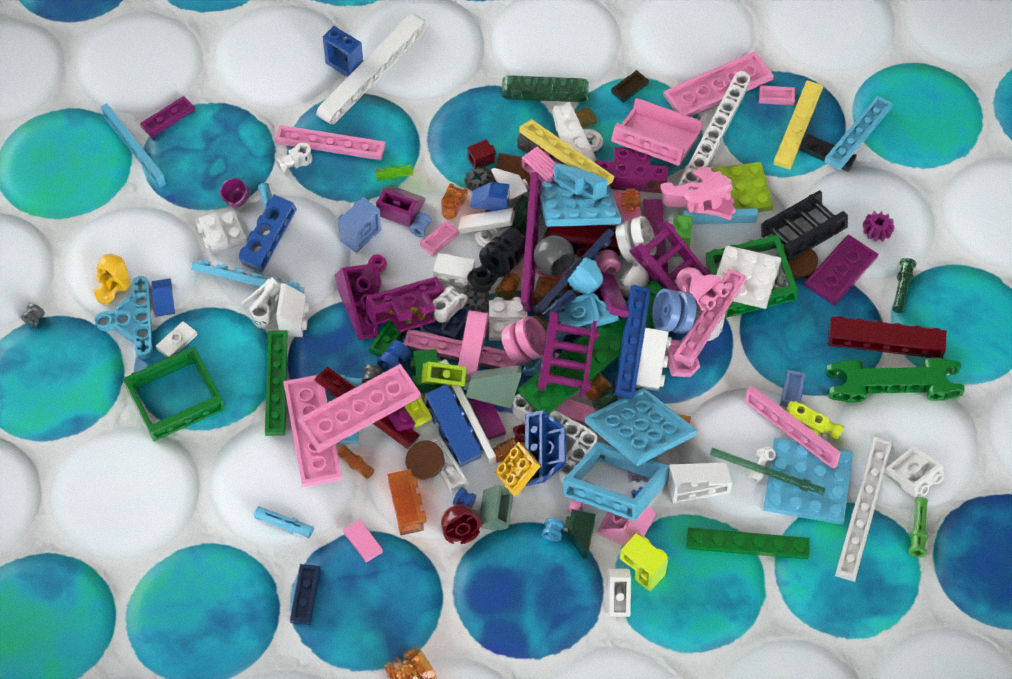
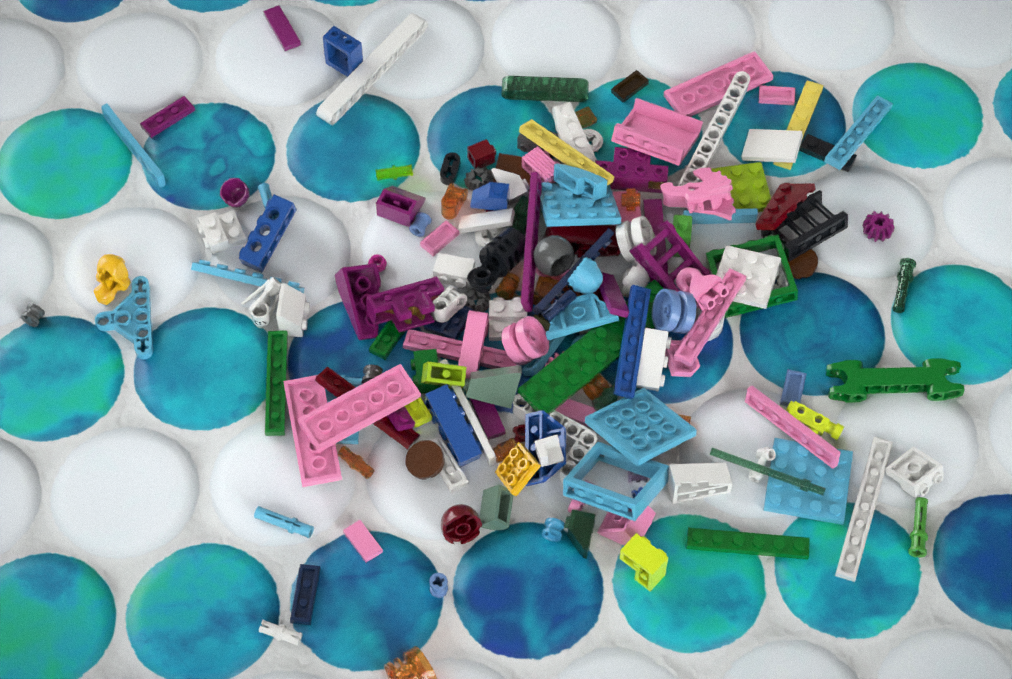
green window [123,347,225,442] -> none
blue slope [152,278,175,317] -> none
white plate [156,322,197,357] -> none
bright pink plate [275,125,385,160] -> none
white connector [275,143,313,173] -> none
medium blue container [338,197,381,253] -> none
blue wheel [377,340,413,372] -> none
clear orange brick [387,469,427,536] -> none
blue wheel [453,487,477,507] -> none
magenta fence [537,312,599,398] -> none
bright pink head [595,250,621,276] -> none
white slope [609,569,631,616] -> none
magenta tile [804,234,879,306] -> none
dark red brick [827,316,947,358] -> none
none -> white pin [259,620,302,646]
none -> magenta tile [263,5,301,51]
none -> medium blue bush [429,573,448,598]
none -> black beam [440,152,461,185]
none -> white panel [534,435,564,467]
none -> white tile [741,129,803,163]
none -> dark red wing [755,183,816,230]

